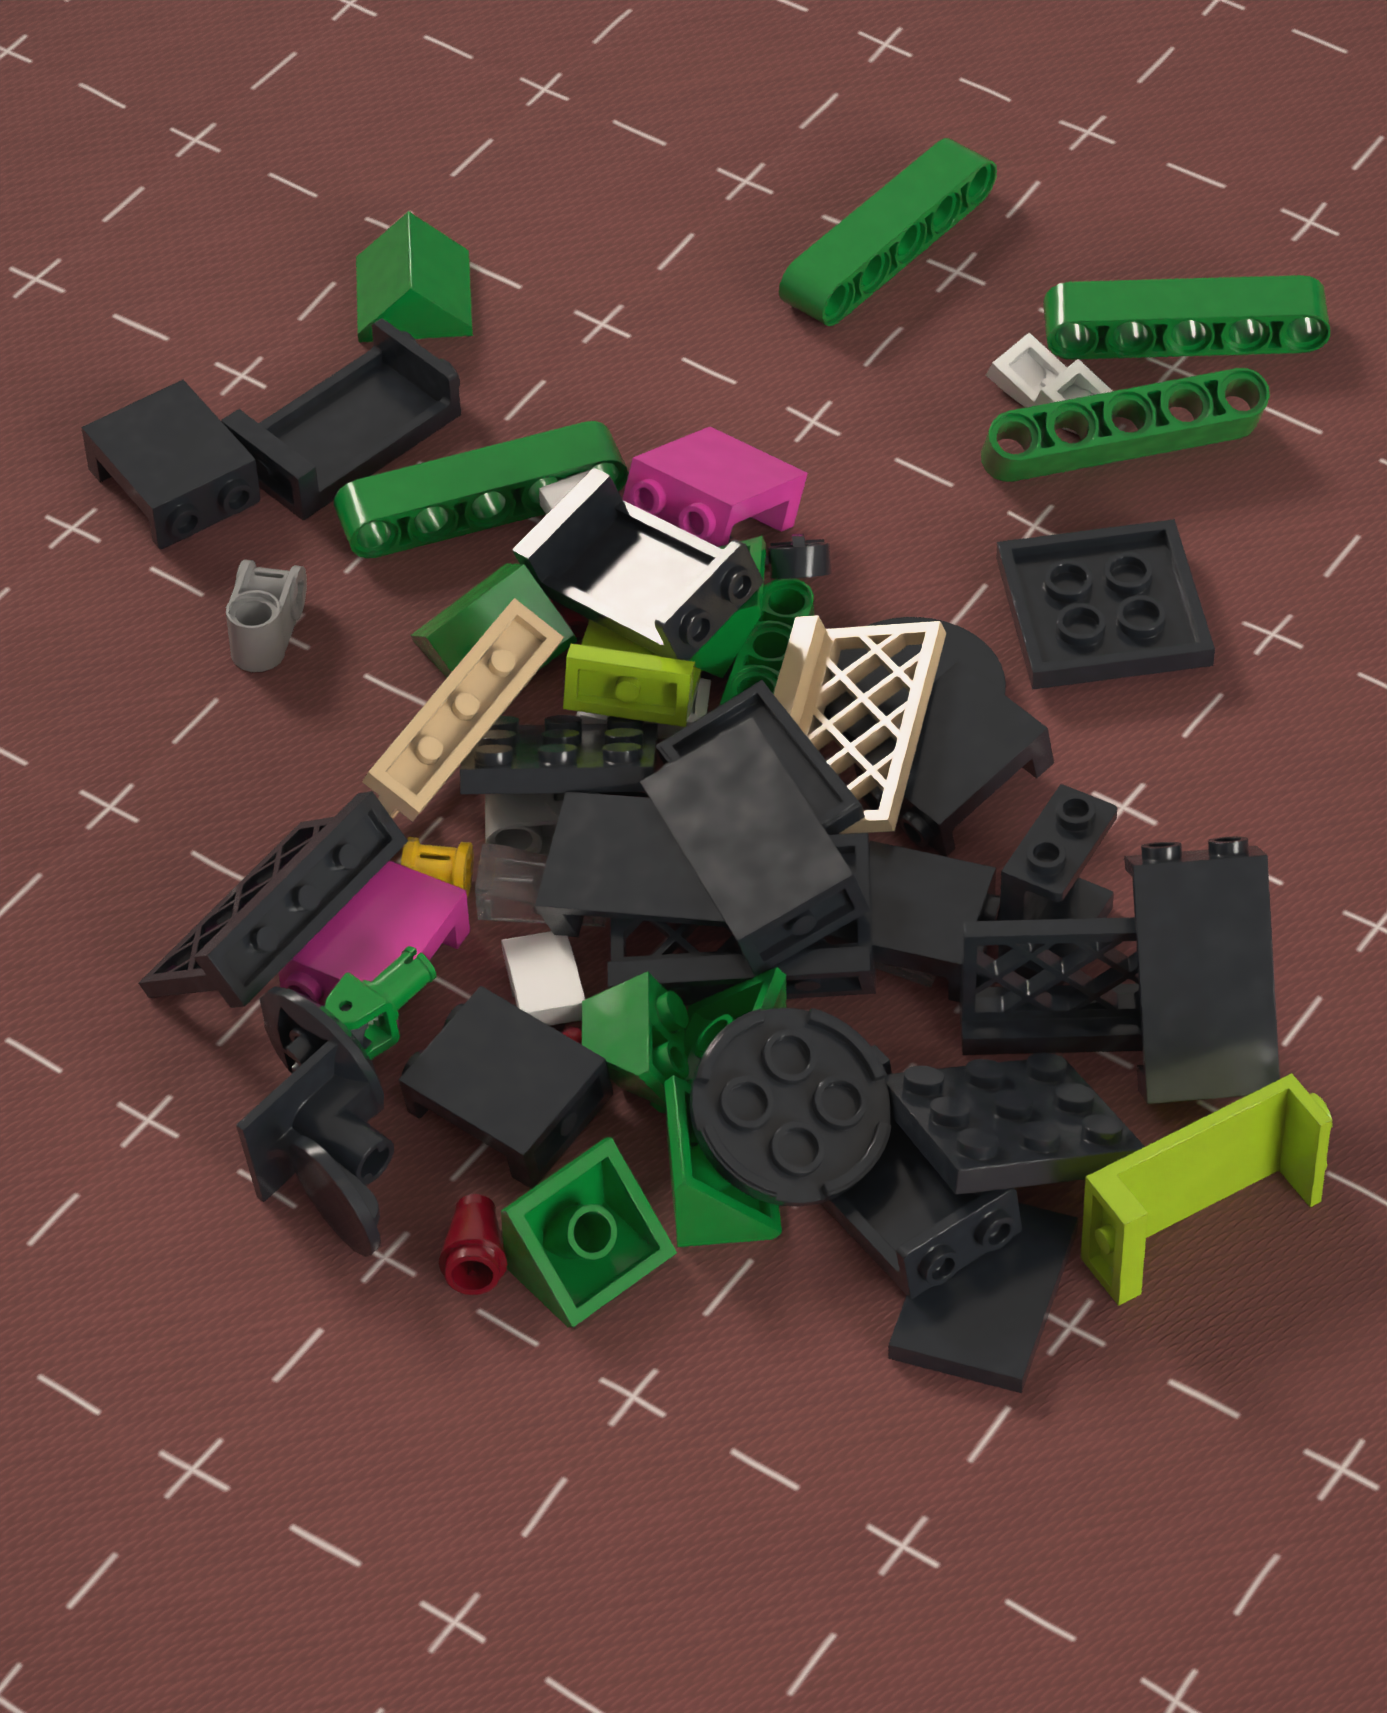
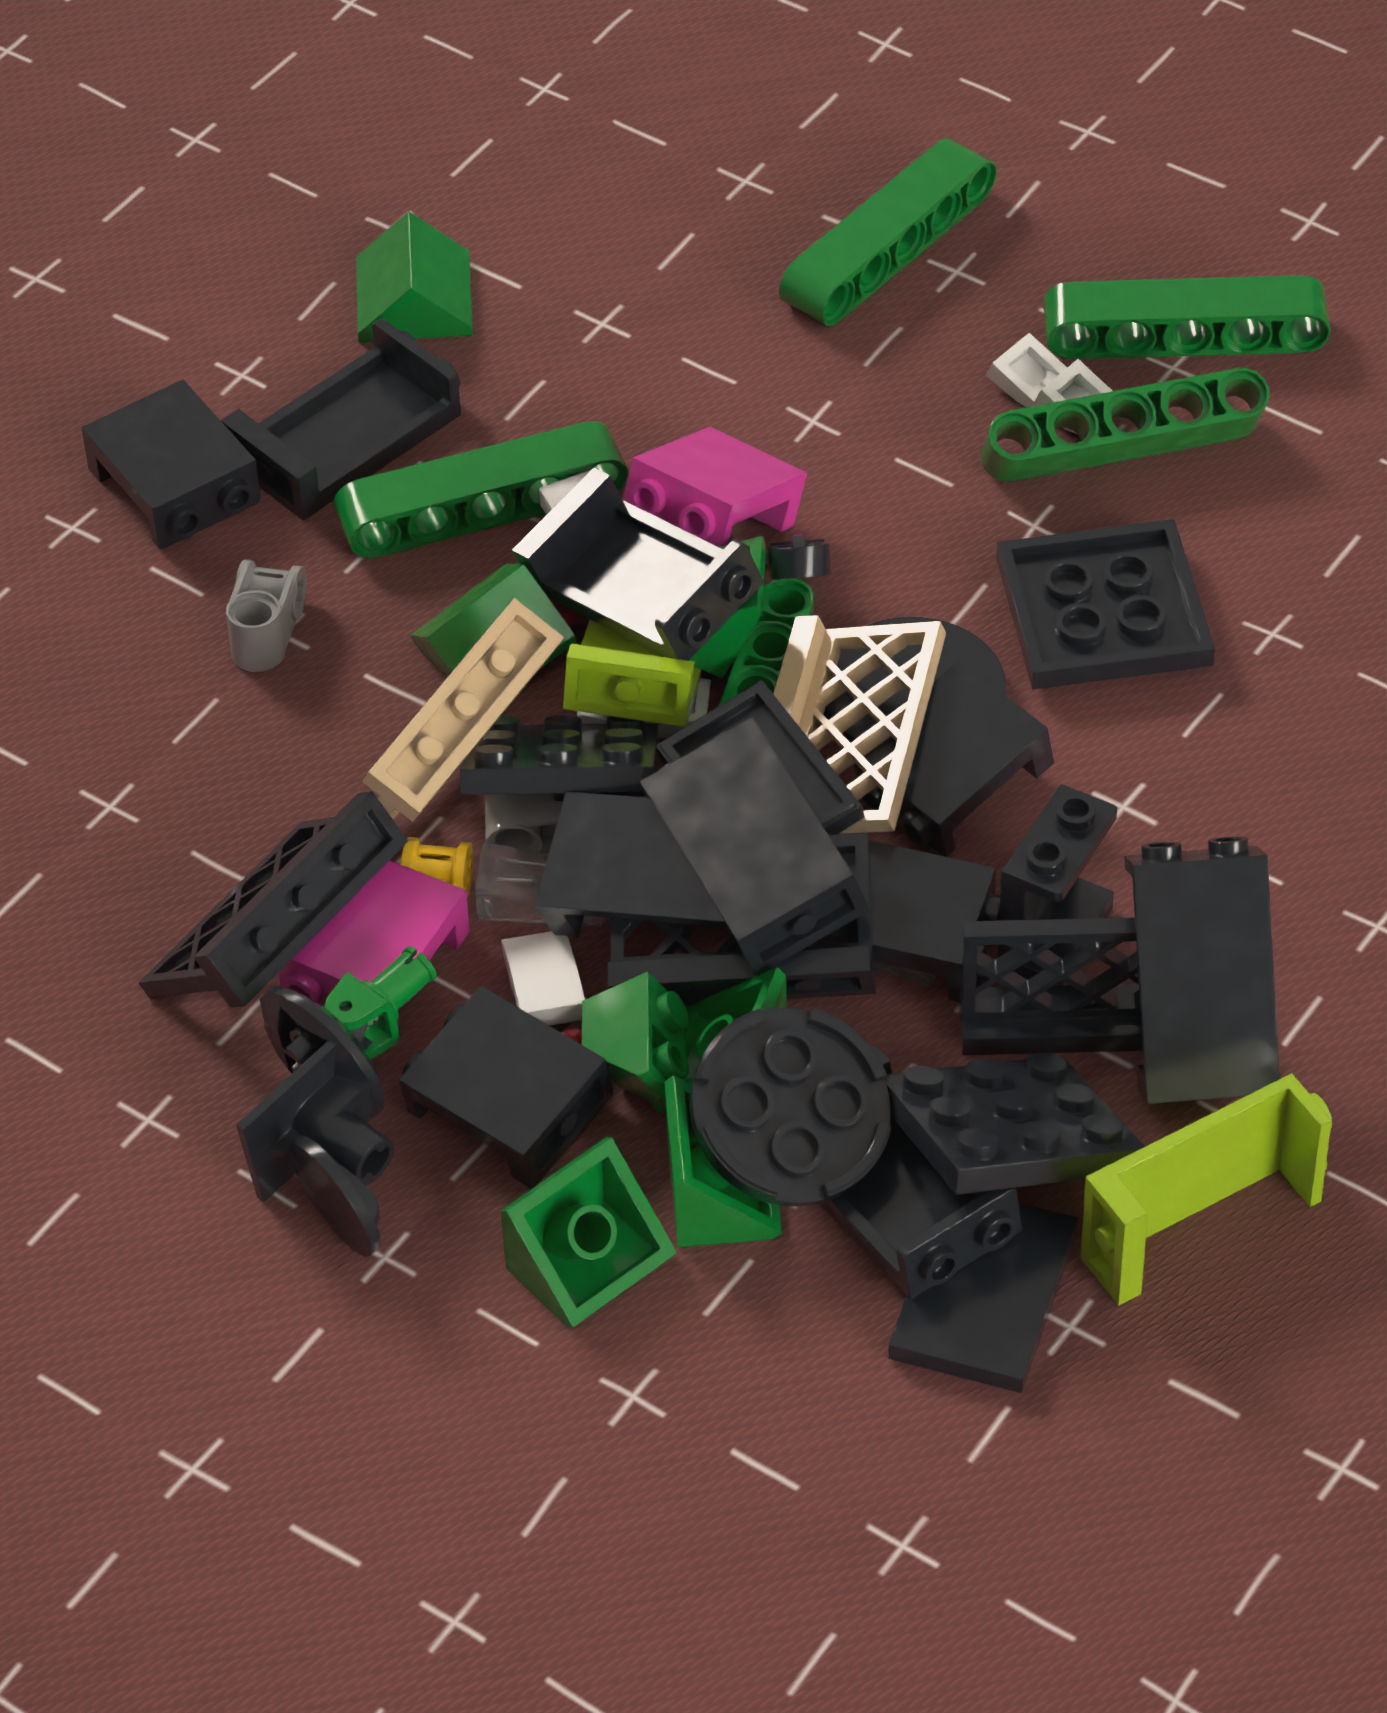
dark red cone [439,1194,507,1295] -> none

